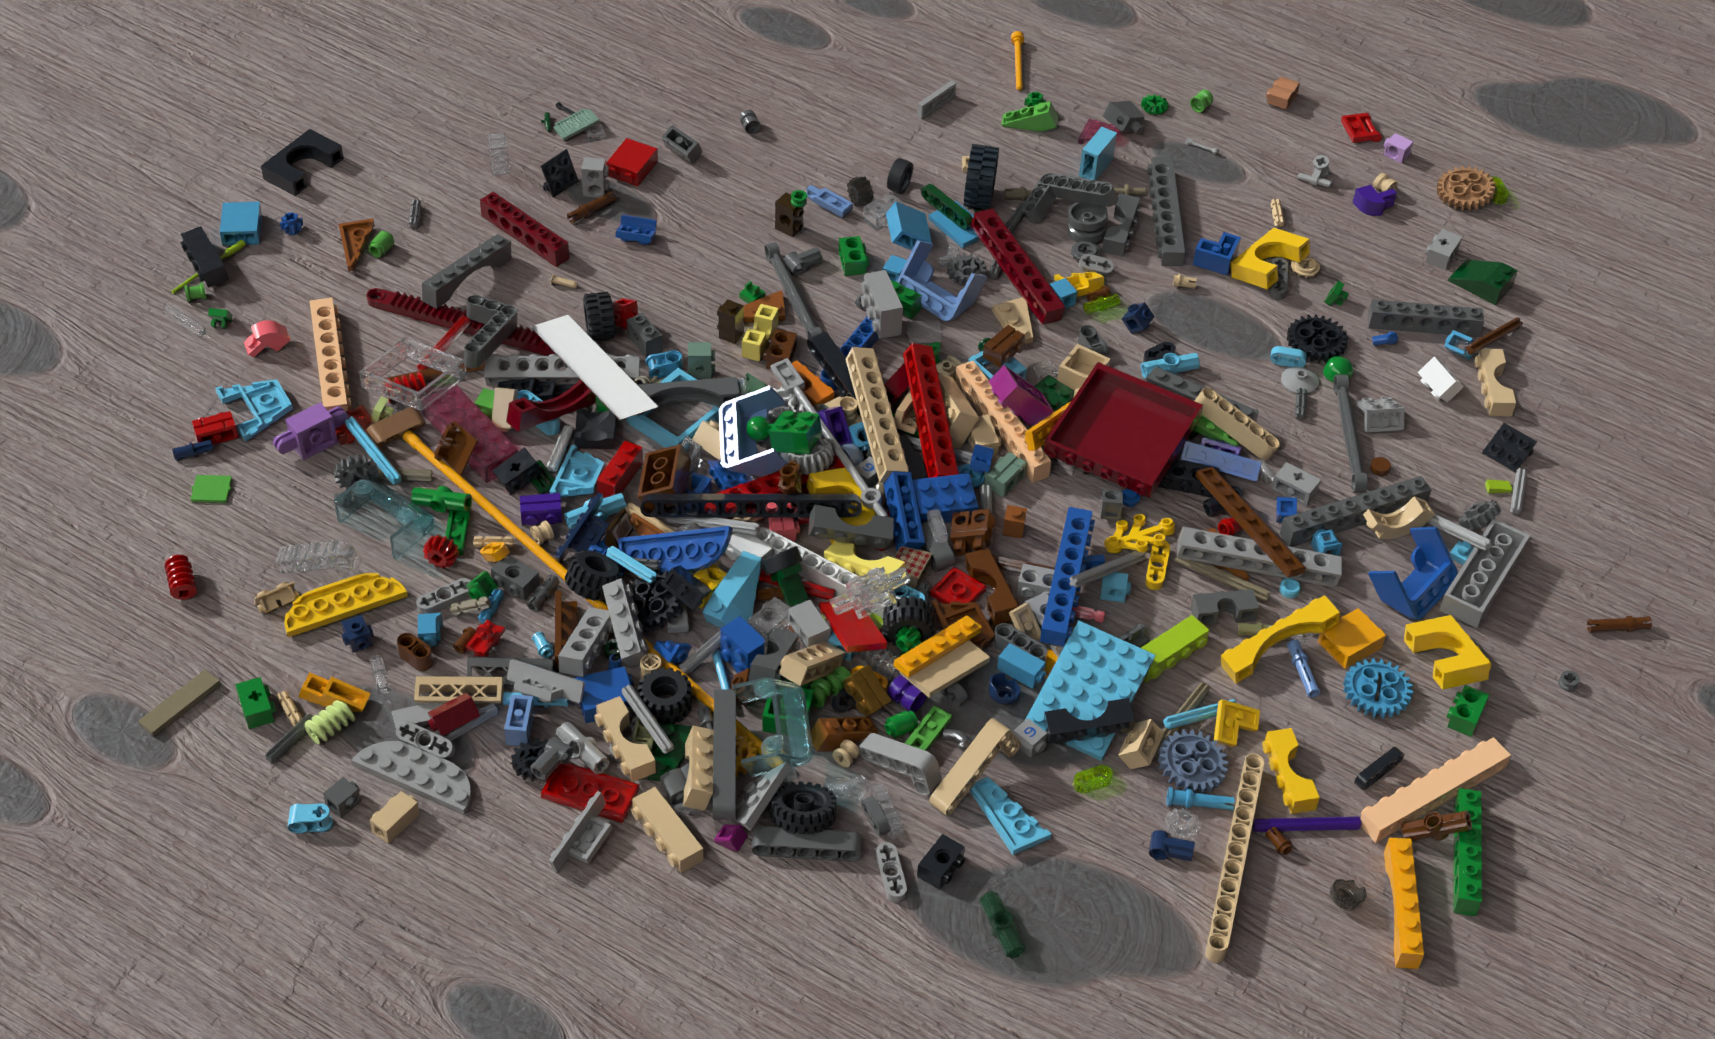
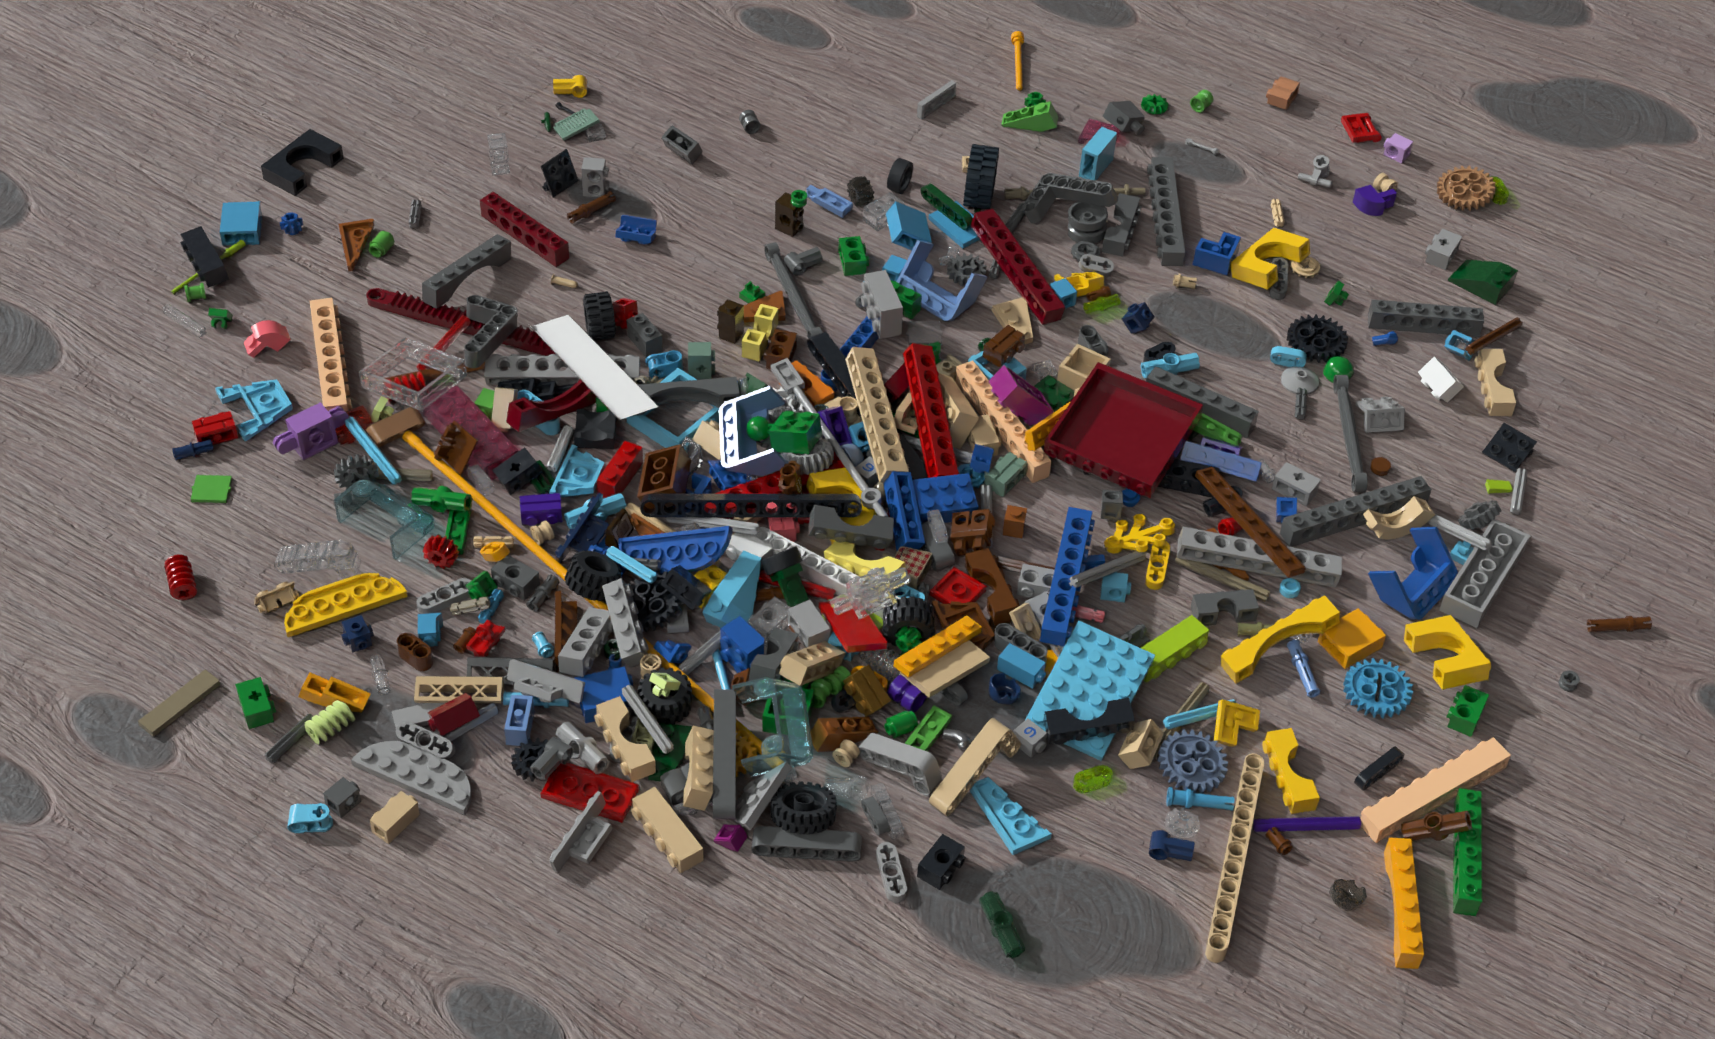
tan axle [277,691,303,726] -> none
red brick [606,138,658,186] -> none
tan beam [1194,387,1280,460] -> none
dark azure window [1311,529,1343,556] -> none
none -> clear beam [467,464,495,497]
none -> yellow piece [553,75,587,98]
none -> yellowish green tile [649,673,681,697]

